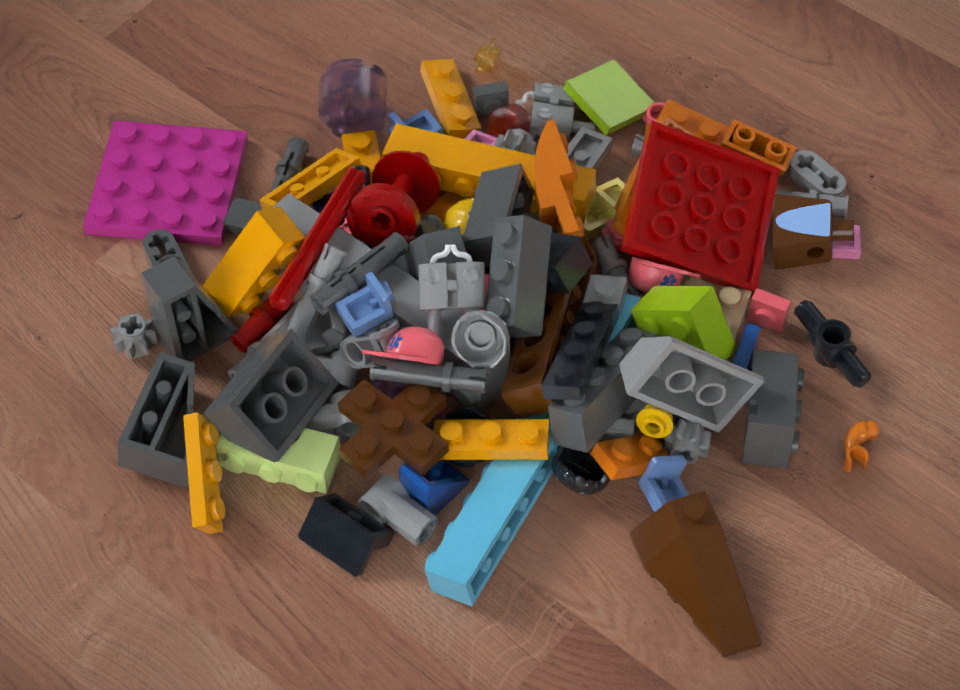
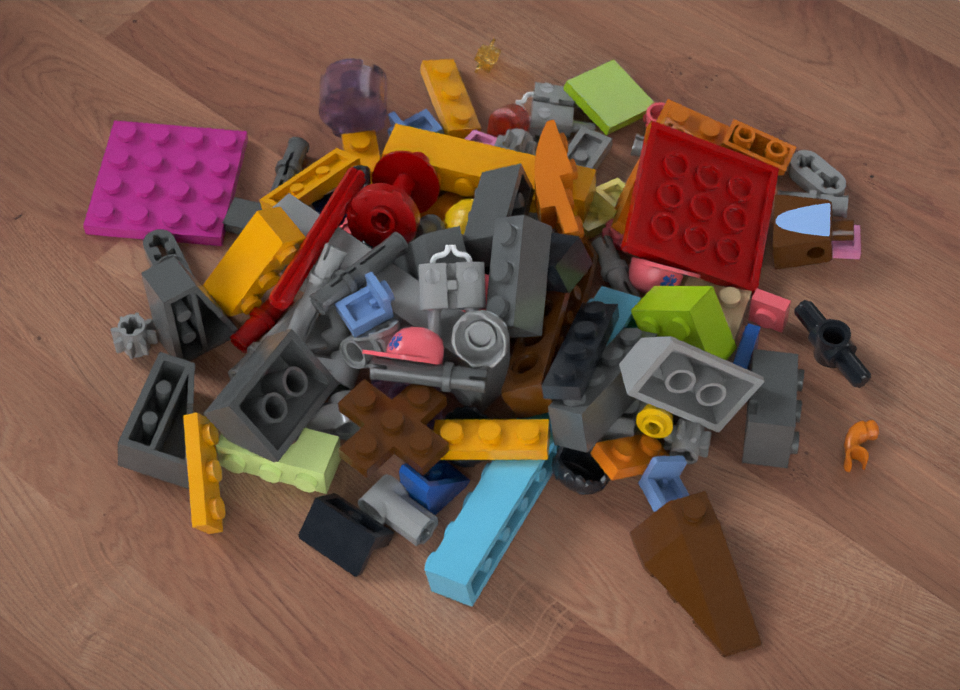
dark grey plate [473,81,509,119] -> none
light grey plate [583,274,628,315] -> none

